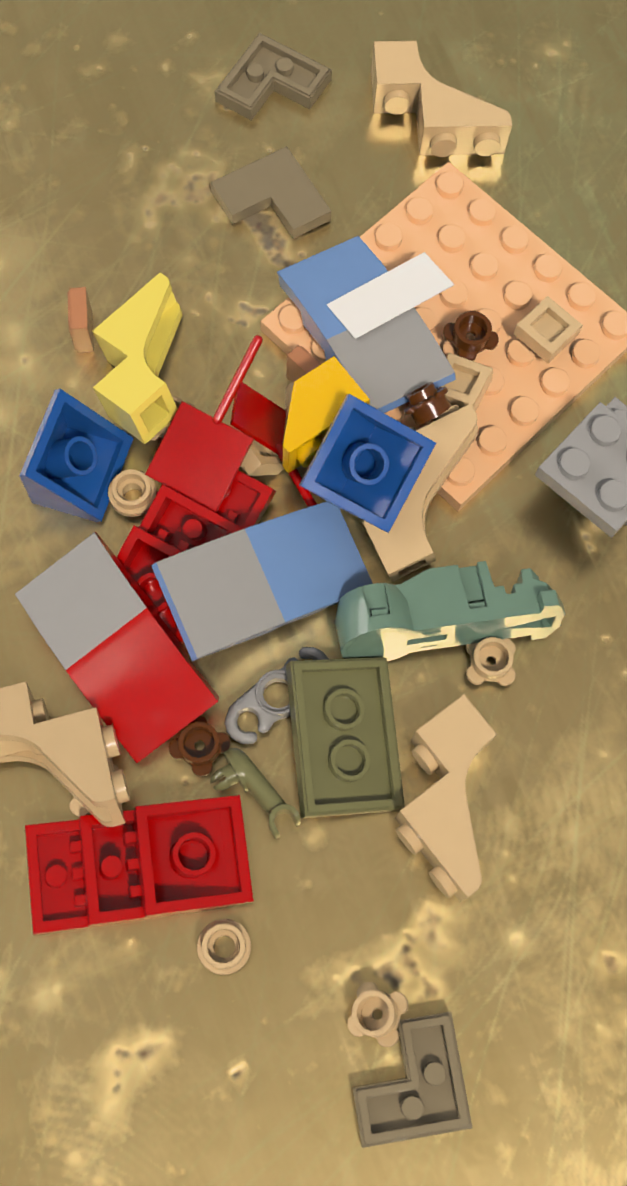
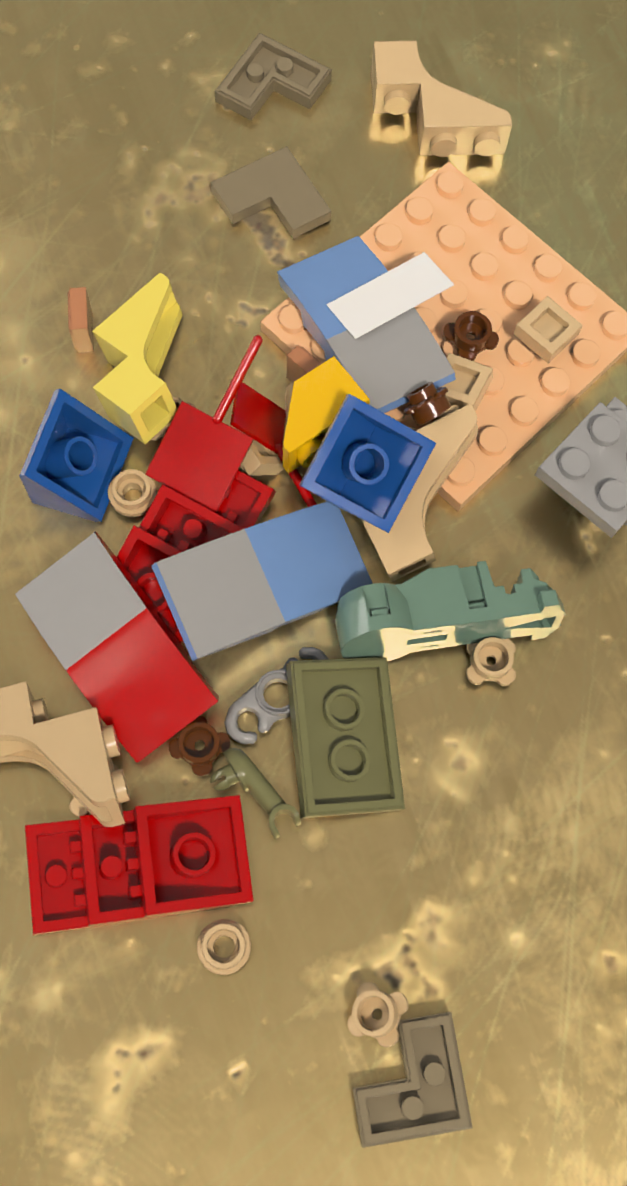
tan arch [395,694,497,902] -> none

